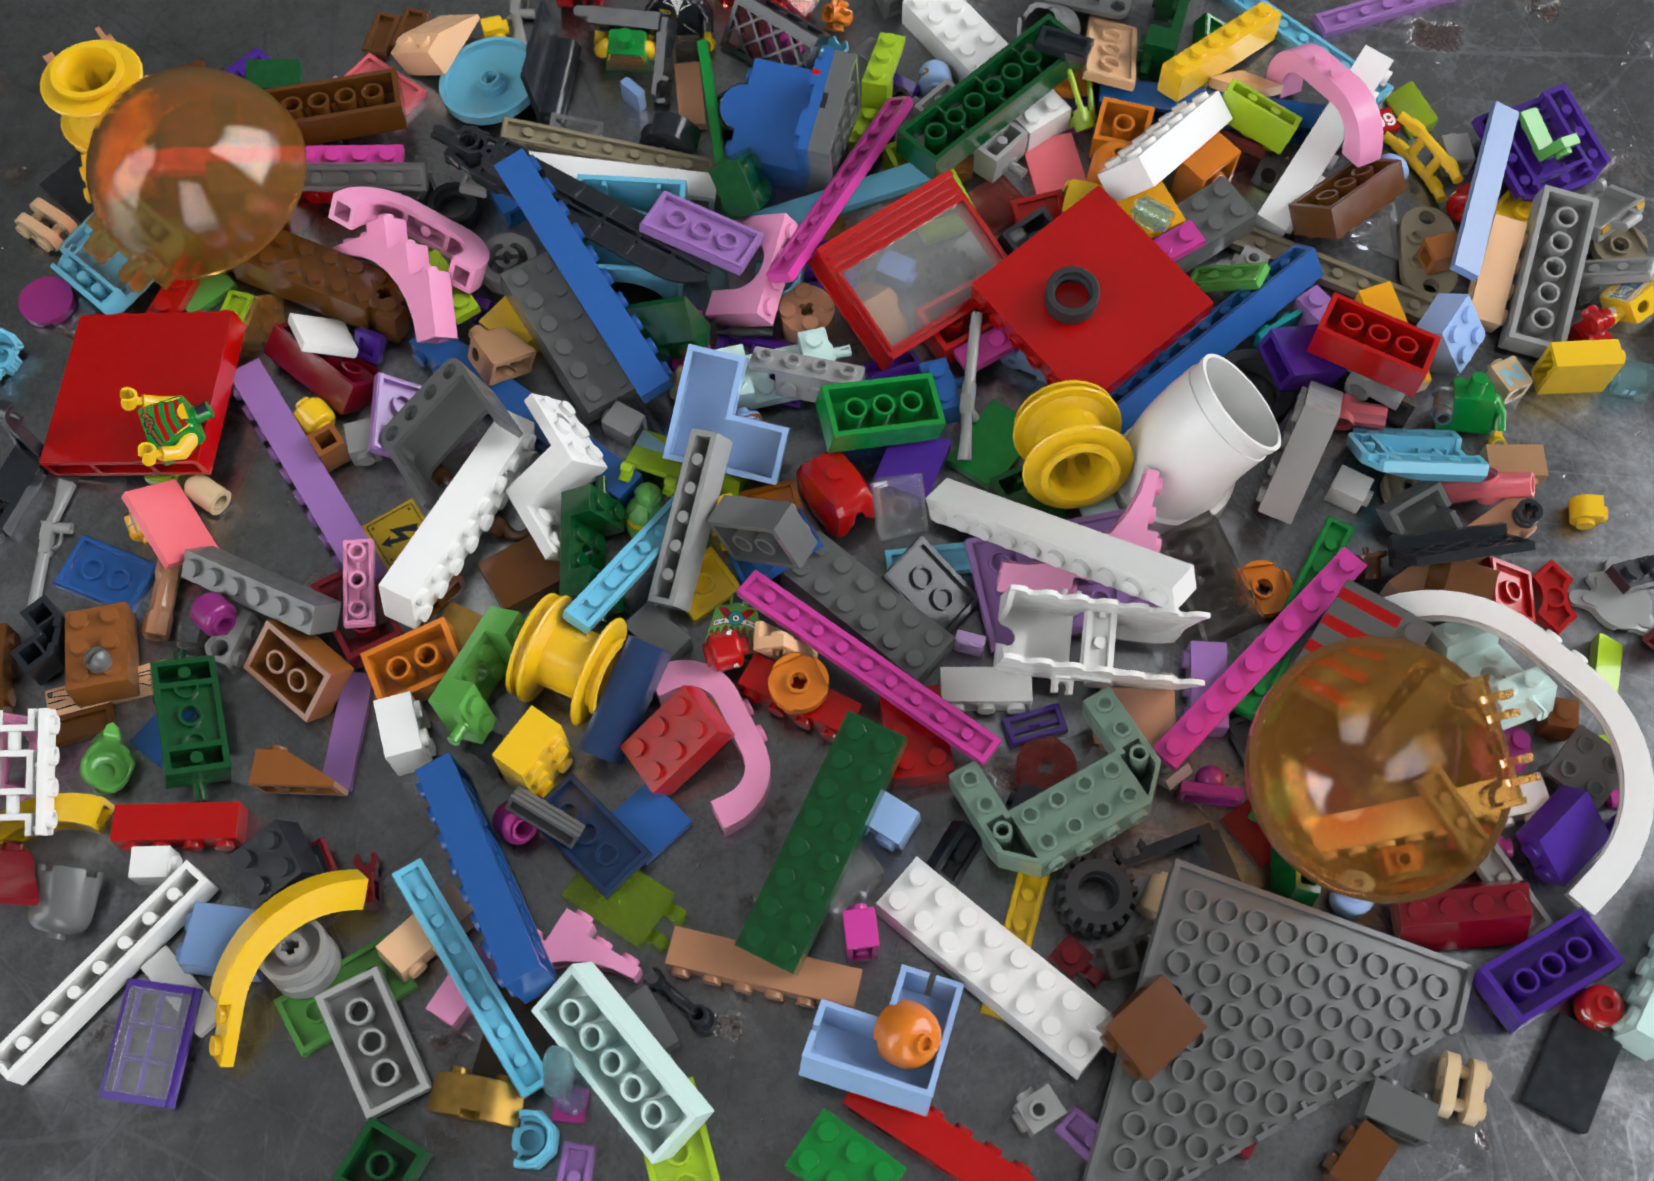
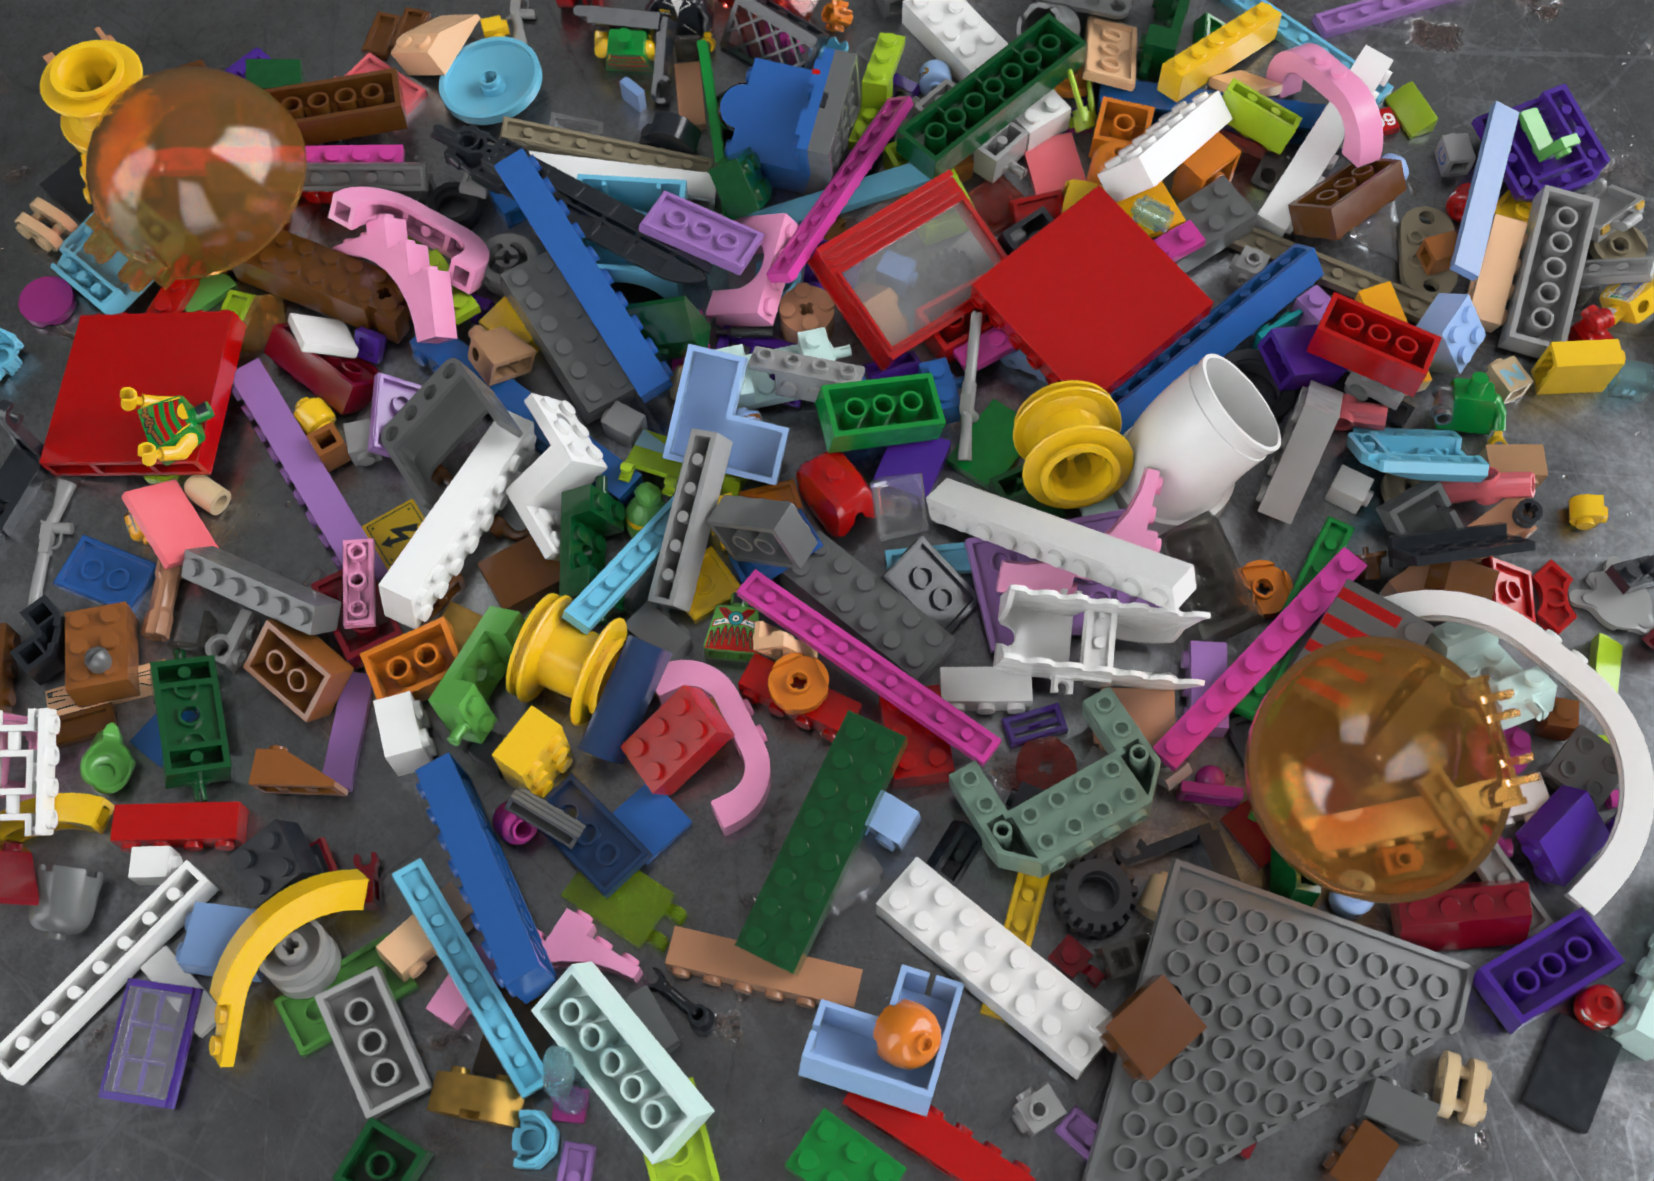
magenta head [190,591,237,636] -> none
black door [520,1,582,128] -> none
red head [702,629,749,672] -> none
dark pink brick [841,904,880,963] -> none
lavender tile [953,629,987,657] -> none
black tile [1034,25,1094,65] -> none
black tyre [1044,266,1100,325] -> none
bright green tile [1190,262,1270,292] -> none
yellow piece [1383,111,1463,203] -> none

